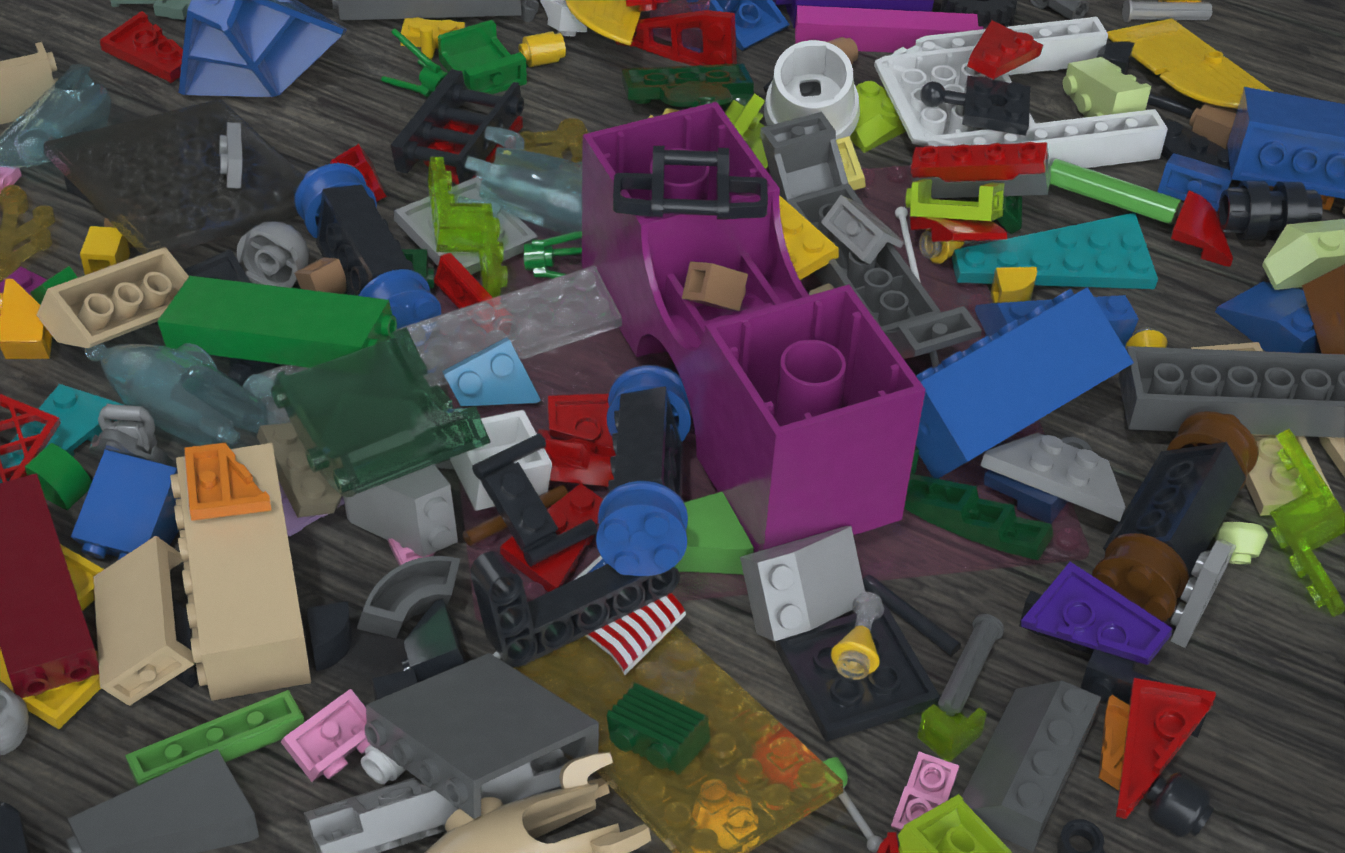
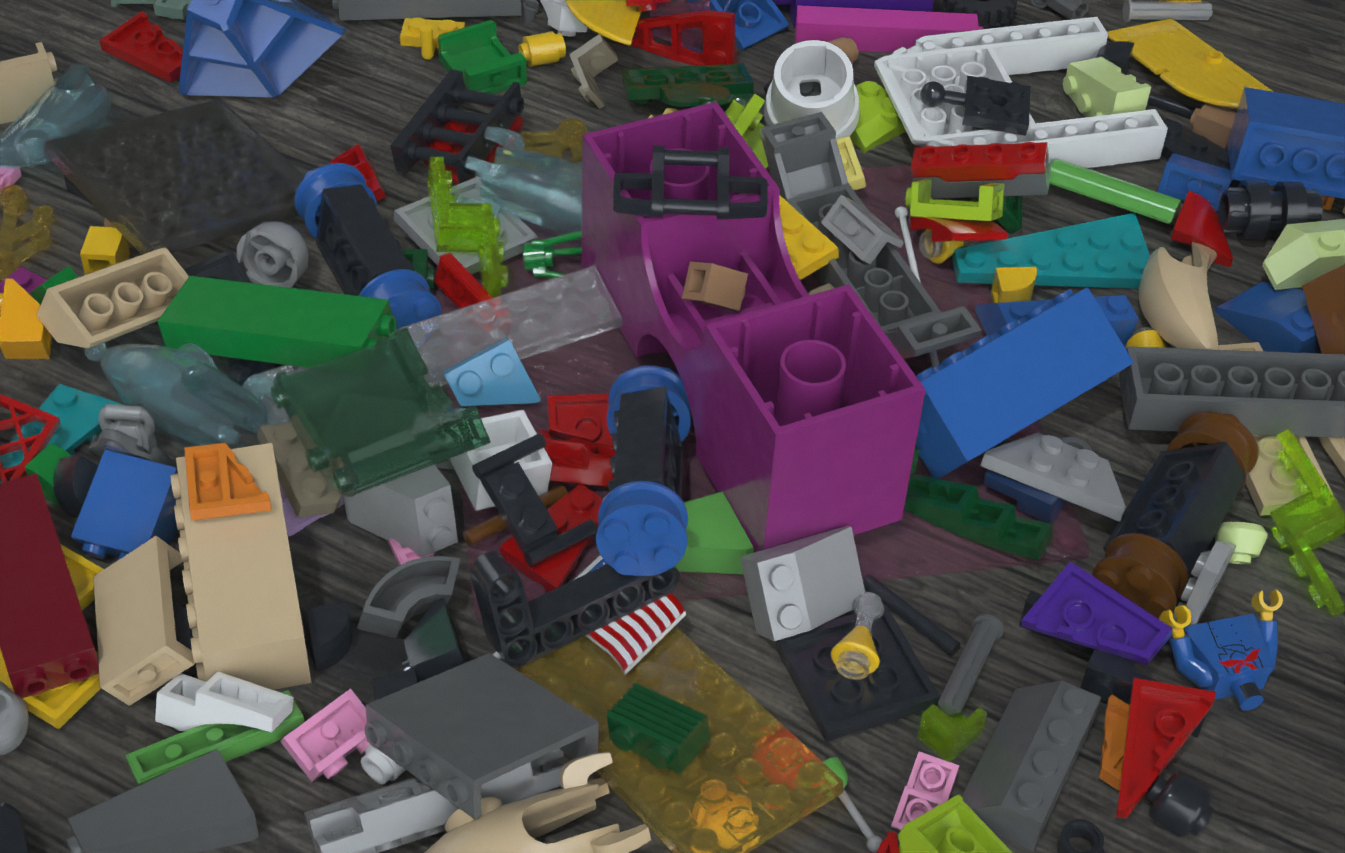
light grey plate [219,122,242,188] -> none
medium nougat brick [294,258,347,294] -> none
green plant [381,29,448,97] -> none
red wing [967,20,1043,79] -> none
none -> black brick [53,454,98,517]
none -> white slope [155,672,294,733]
none -> dark tan bracket [569,34,619,109]
none -> tan piece [1139,242,1219,350]
none -> blue torso [1159,589,1283,710]

